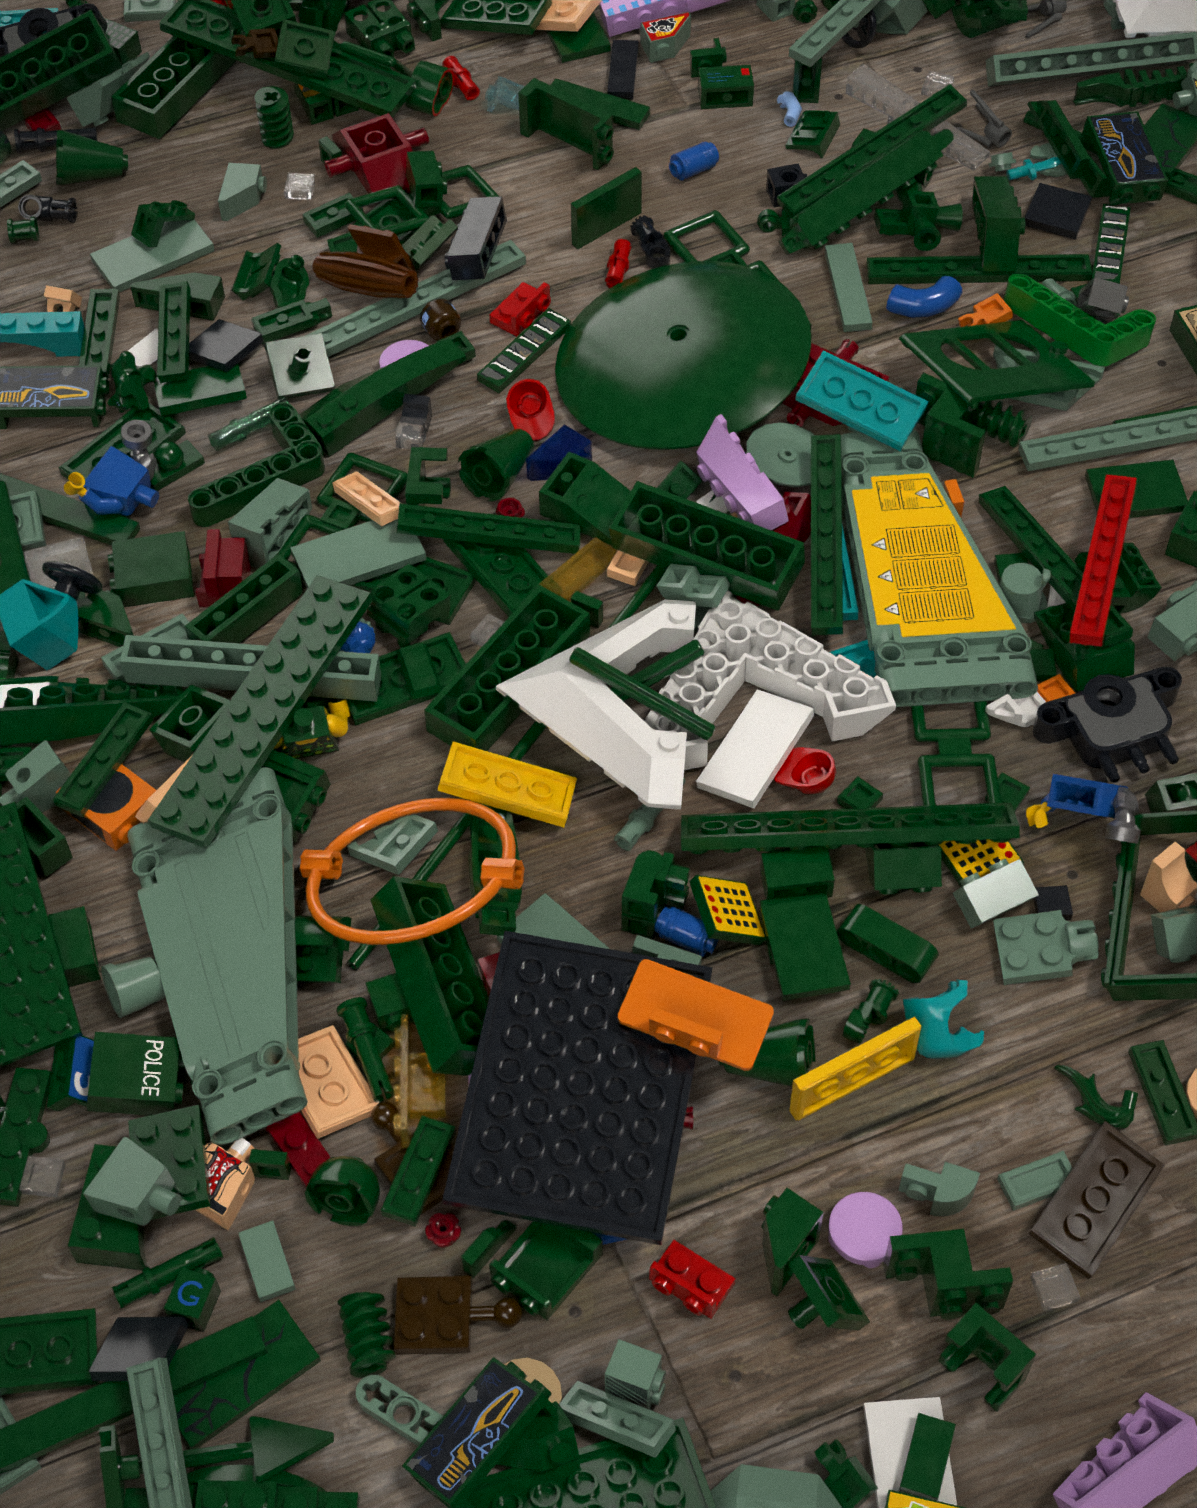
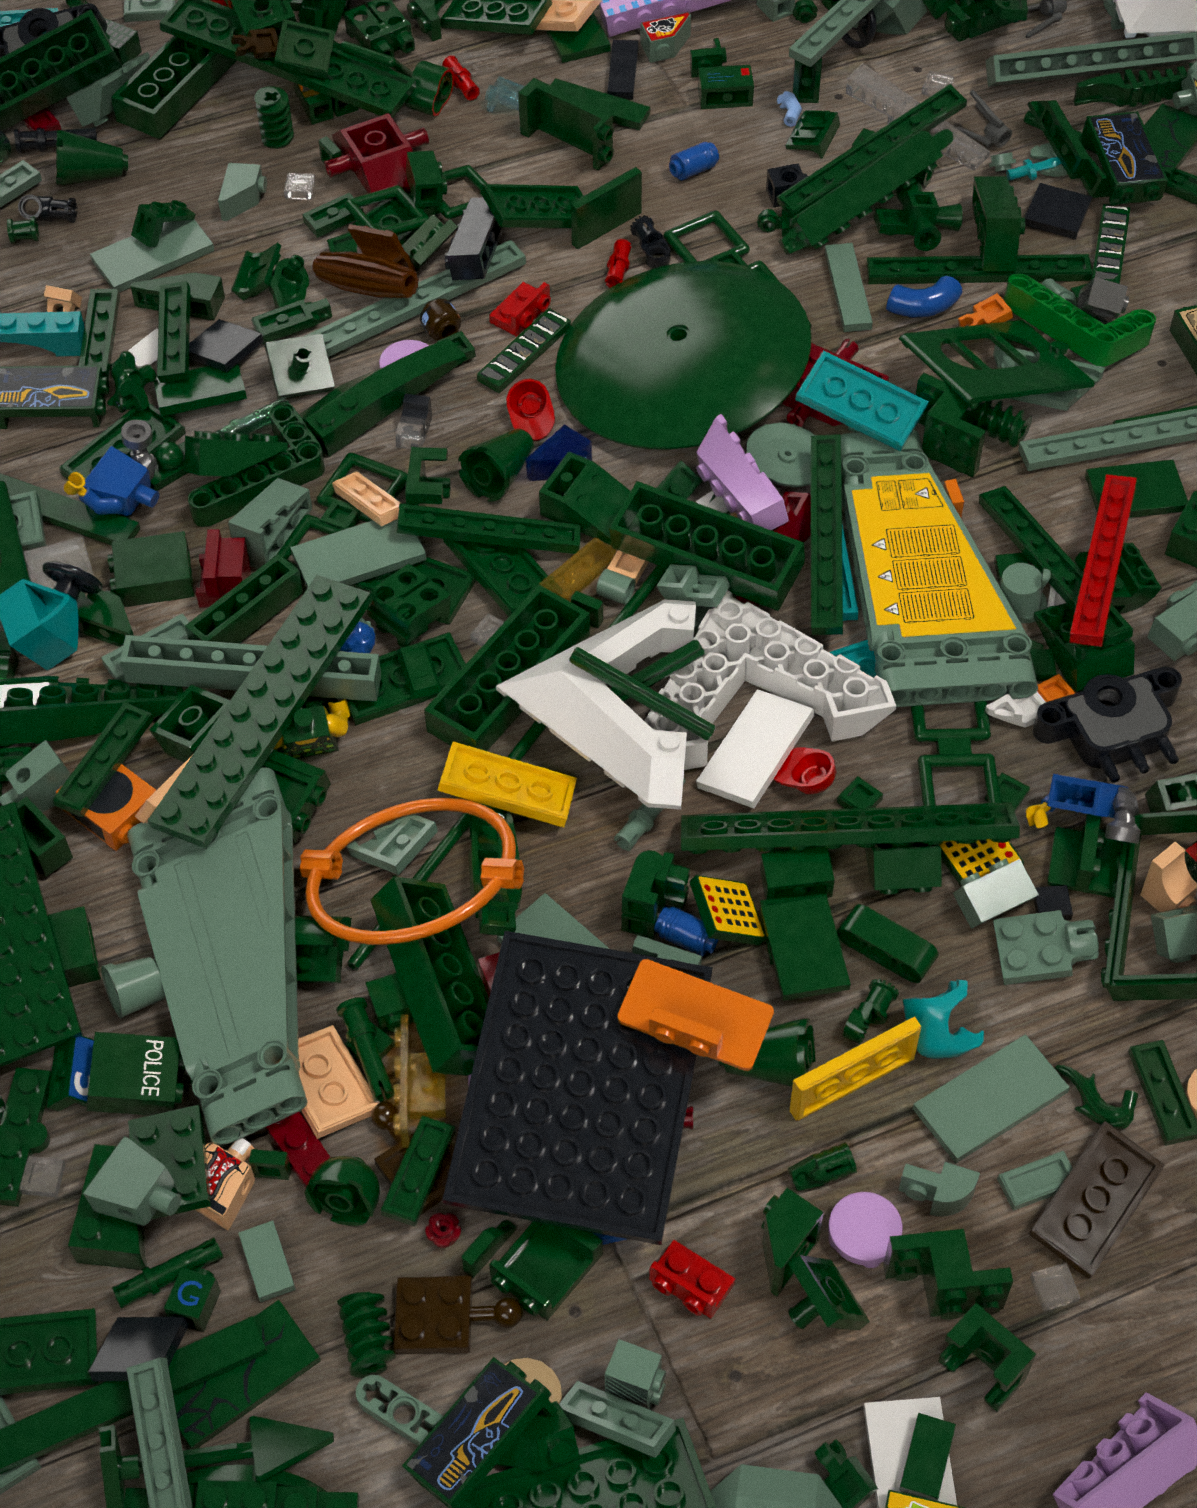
dark red plate [495,497,525,518] -> none
none -> dark green slope [184,431,288,477]
none -> dark green tile [480,184,583,228]
none -> sand green beam [596,569,636,605]
none -> dark green hinge [788,1142,857,1191]
none -> sand green tile [913,1034,1070,1163]
none -> dark green plate [945,3,970,42]
none -> dark green bracket [1047,814,1121,897]

